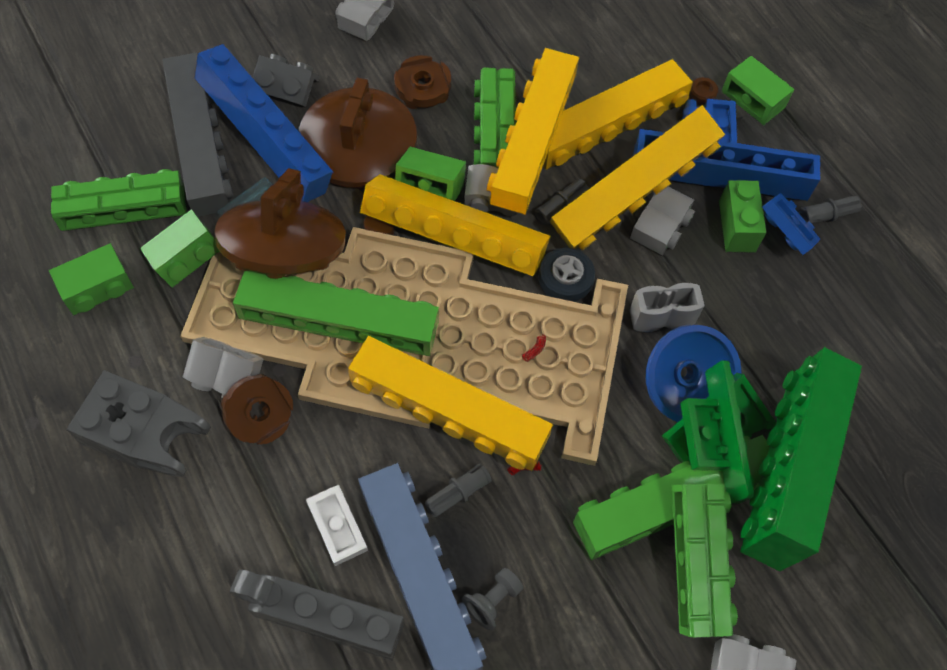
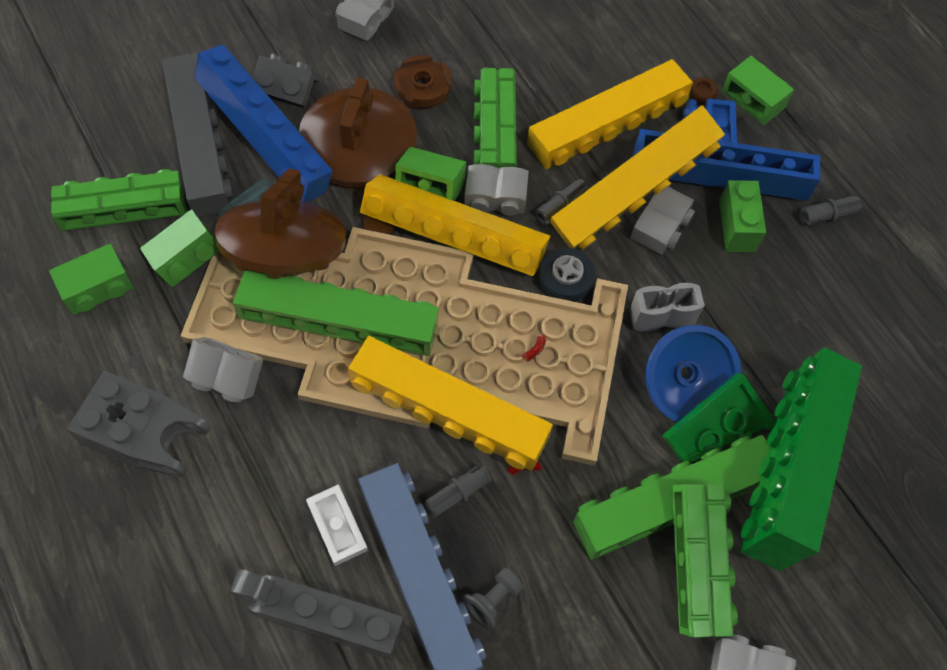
reddish brown plate [221,374,293,444] -> none
yellow brick [487,48,579,215] -> none
green bracket [681,360,754,505] -> none
blue plate [762,193,820,255] -> none

